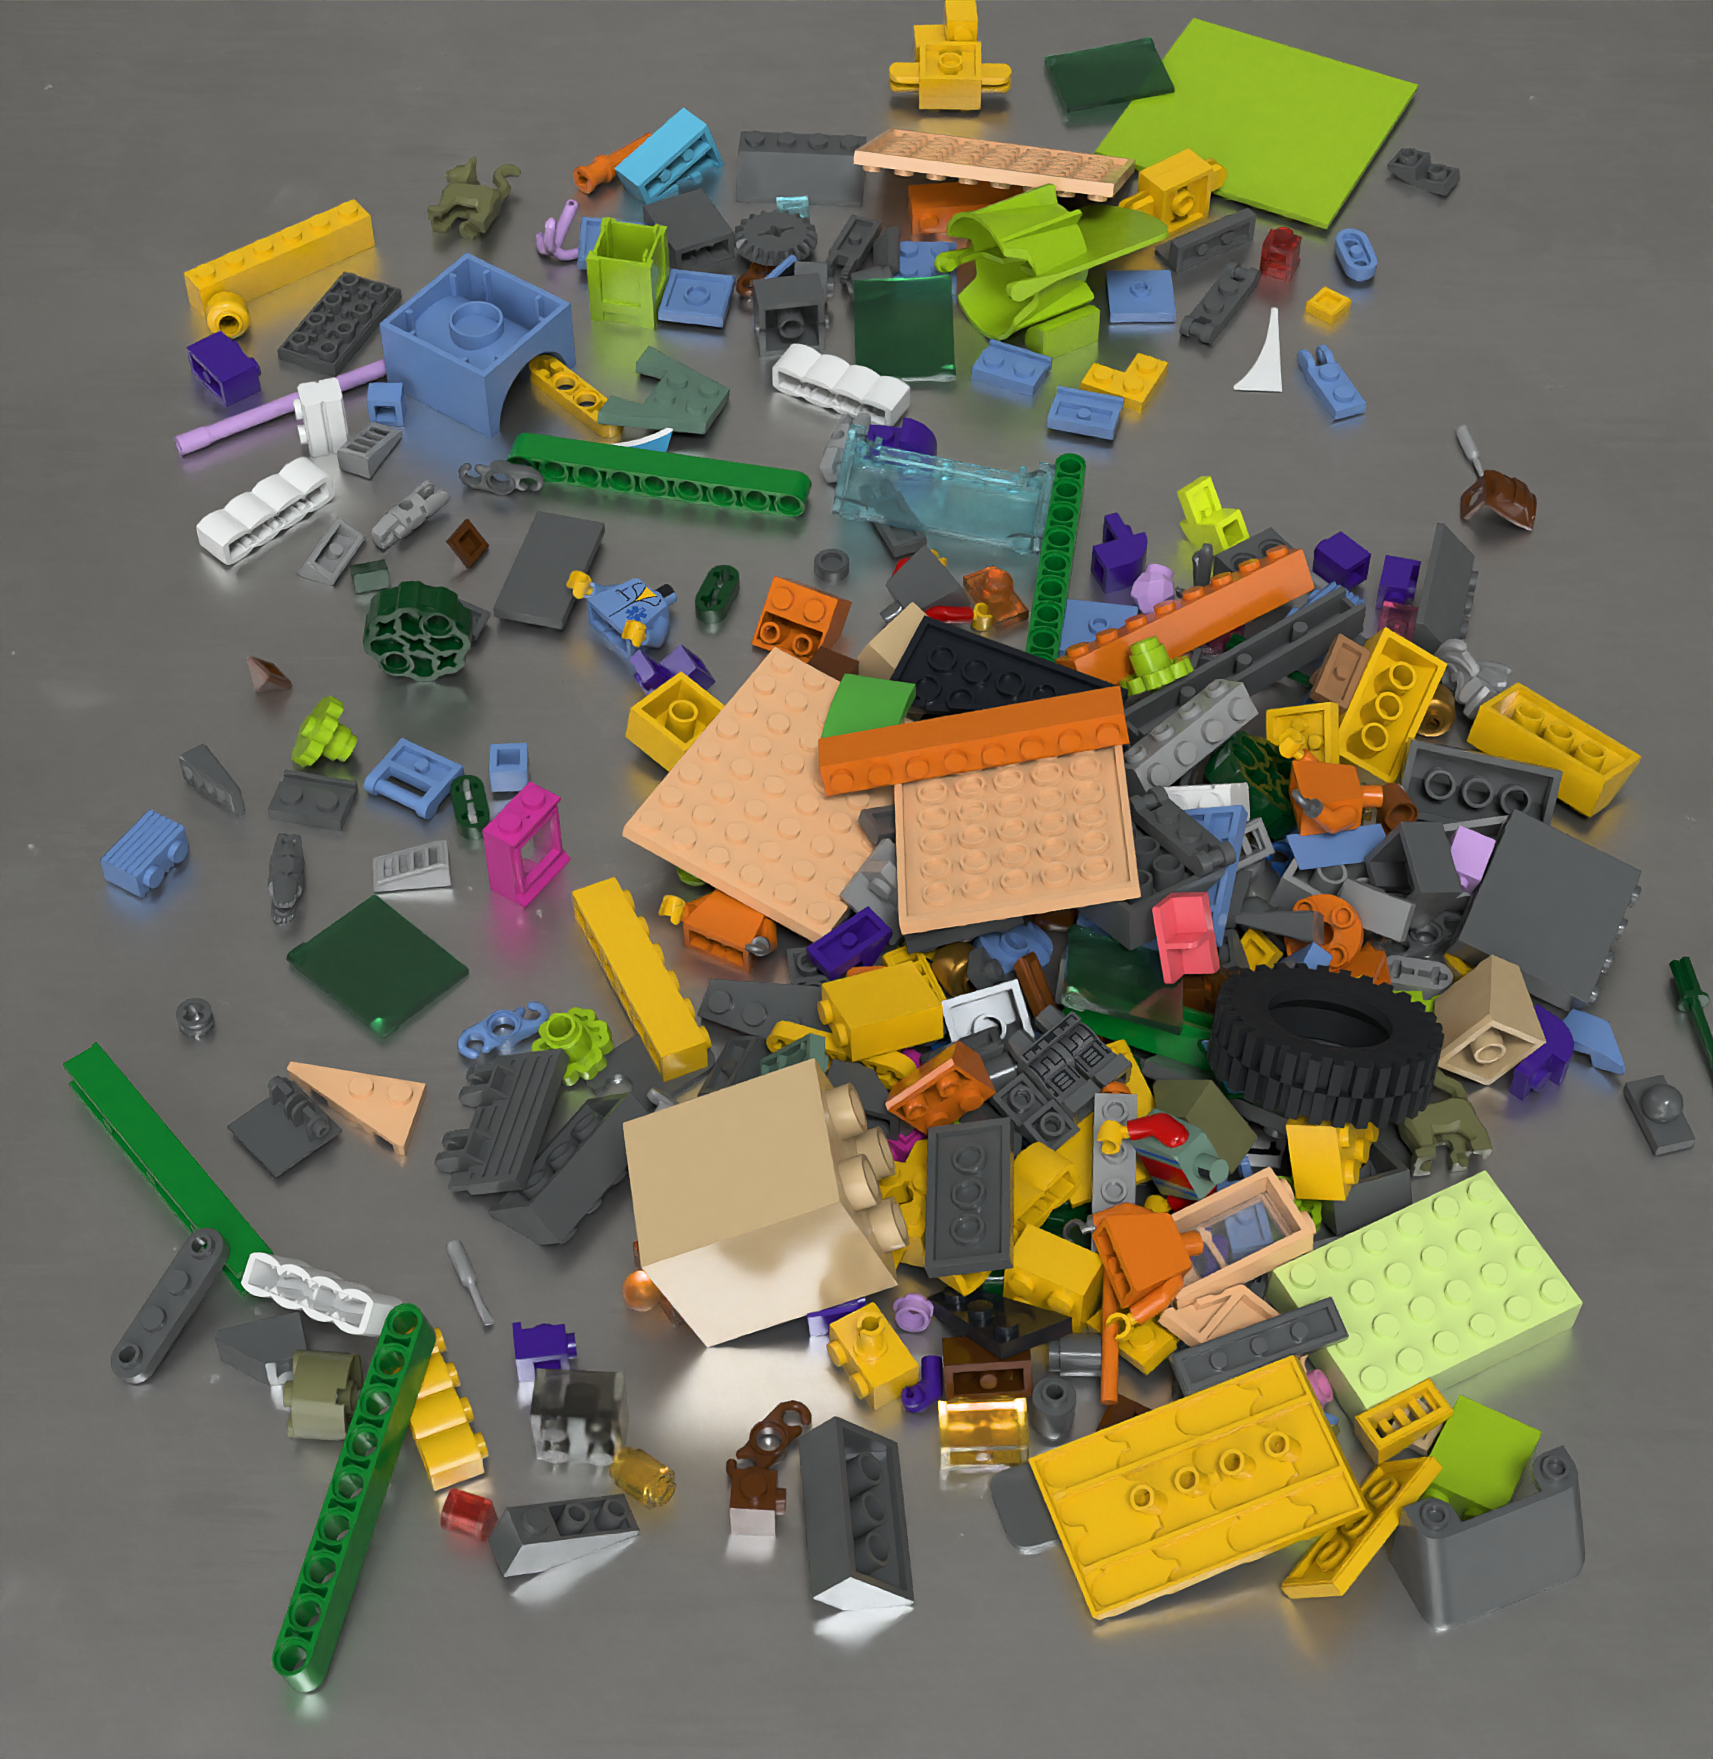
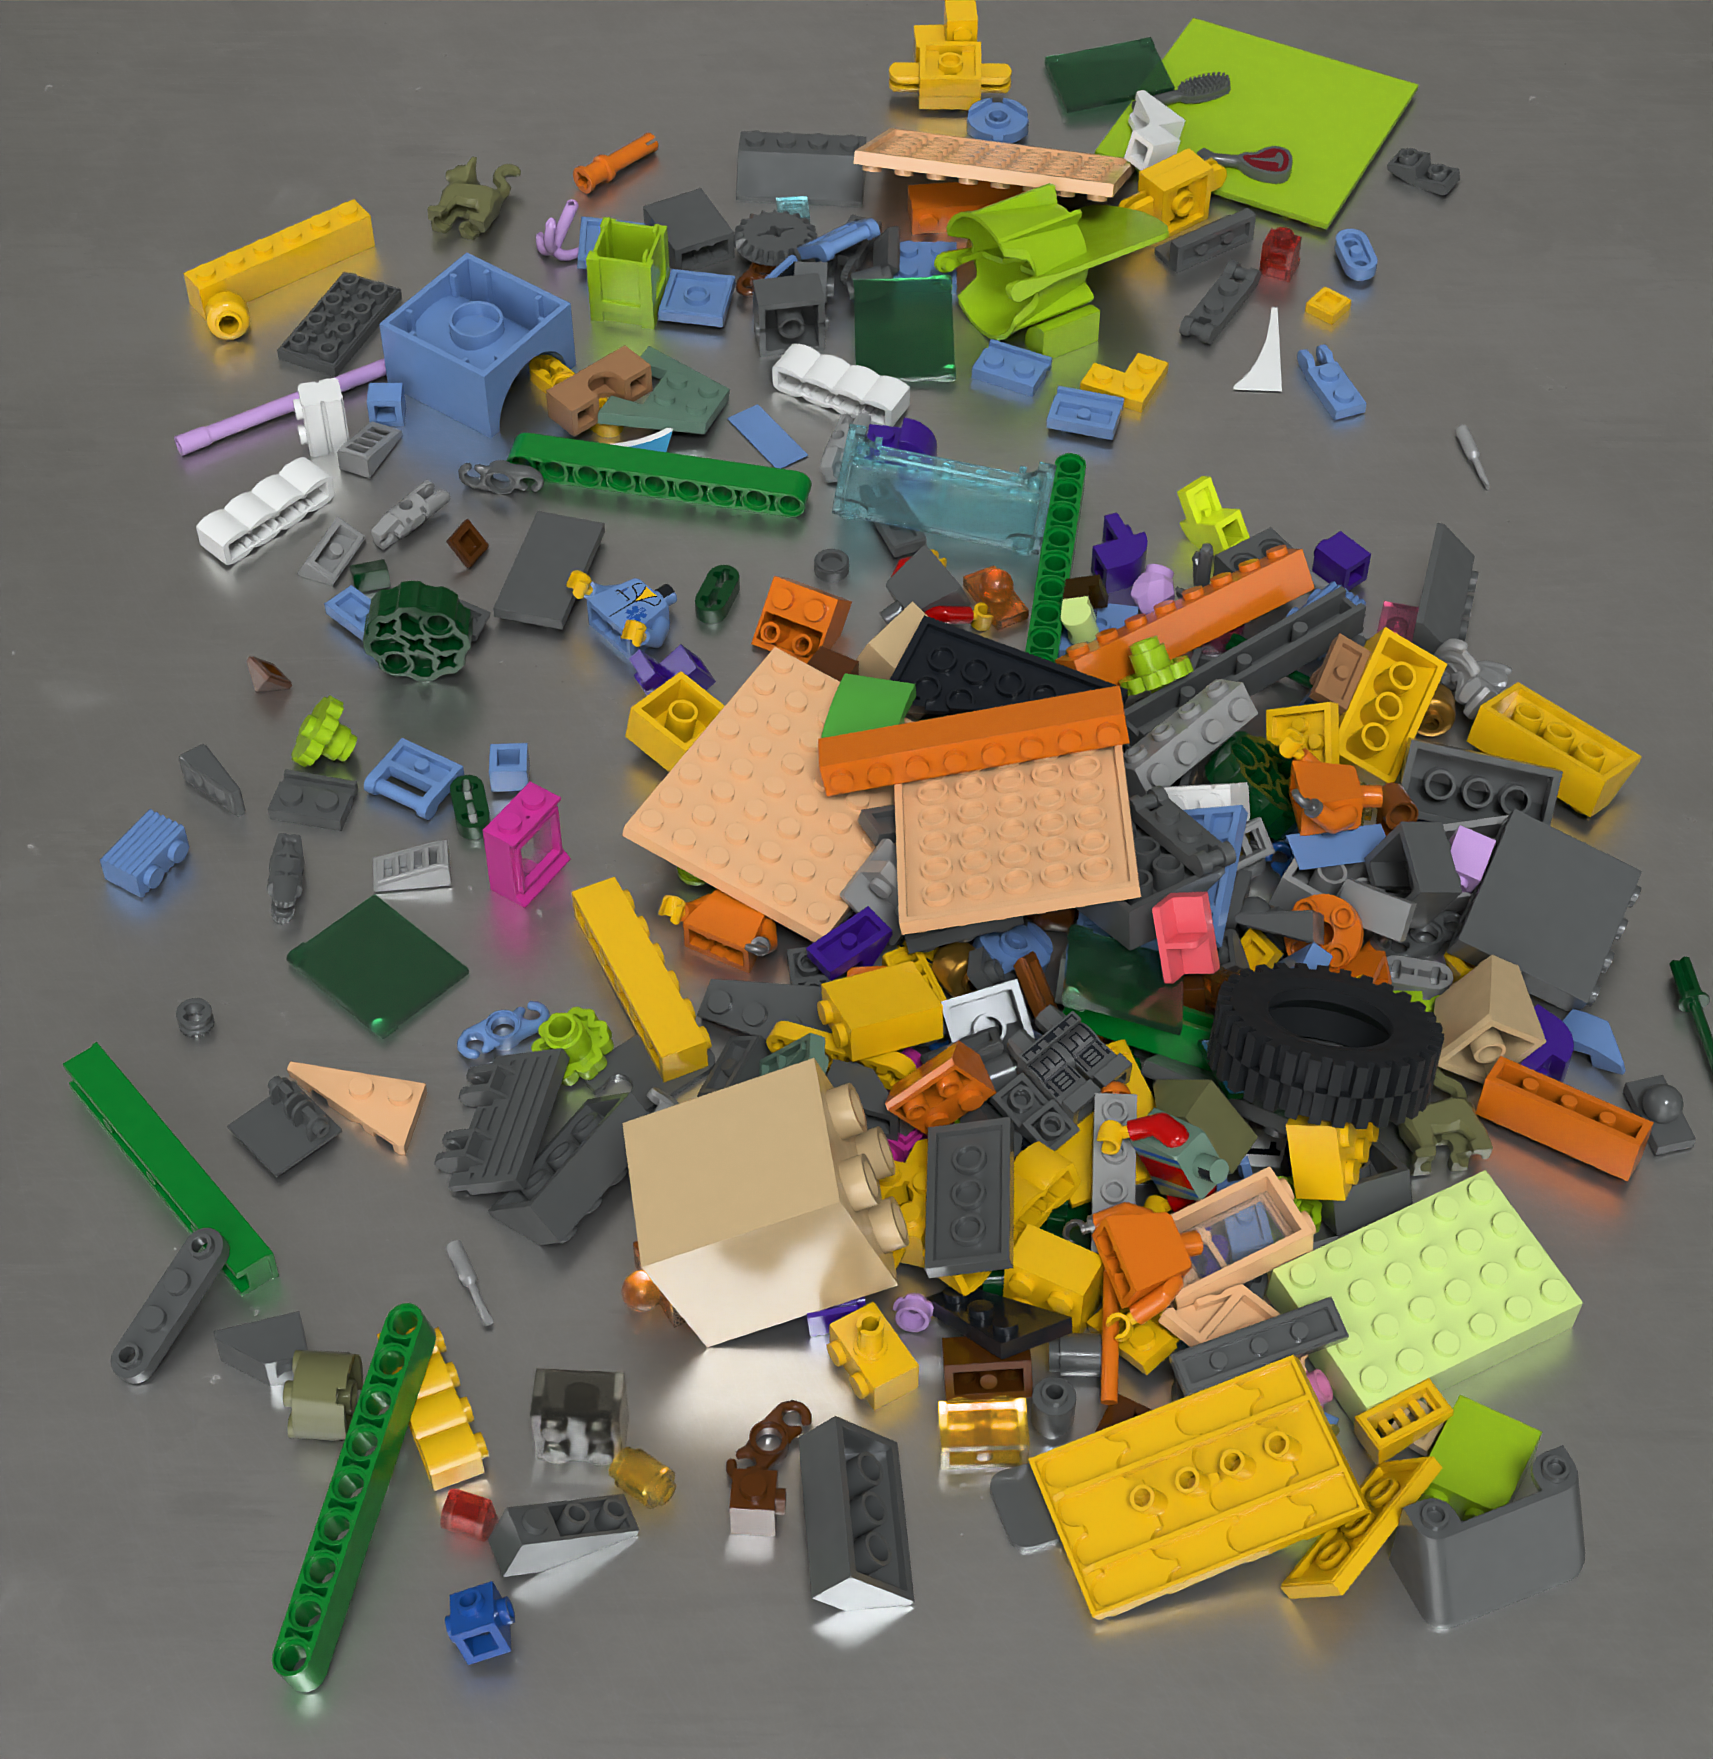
dark purple brick [186,330,261,407] -> none
white brick [241,1252,404,1338] -> none
dark purple brick [512,1322,577,1382] -> none
medium azure wedge [615,107,724,205] -> none
dark purple arm [900,1355,943,1413] -> none
medium blue plate [1105,270,1176,323] -> none
dark purple brick [1375,555,1421,614] -> none
reddish brown piece [1460,470,1537,531] -> none
none -> medium blue plate [324,585,371,641]
none -> blue brick [445,1581,515,1665]
none -> medium nougat arch [546,345,653,437]
none -> medium blue sticker [727,404,809,469]
none -> medium blue plate [797,218,880,262]
none -> medium blue plate [967,98,1029,143]
none -> leg [1061,574,1109,644]
none -> white arch [1124,90,1186,171]
none -> dark grey piece [1132,72,1231,110]
none -> dark grey piece [1197,146,1293,184]
none -> orange brick [1475,1056,1654,1181]

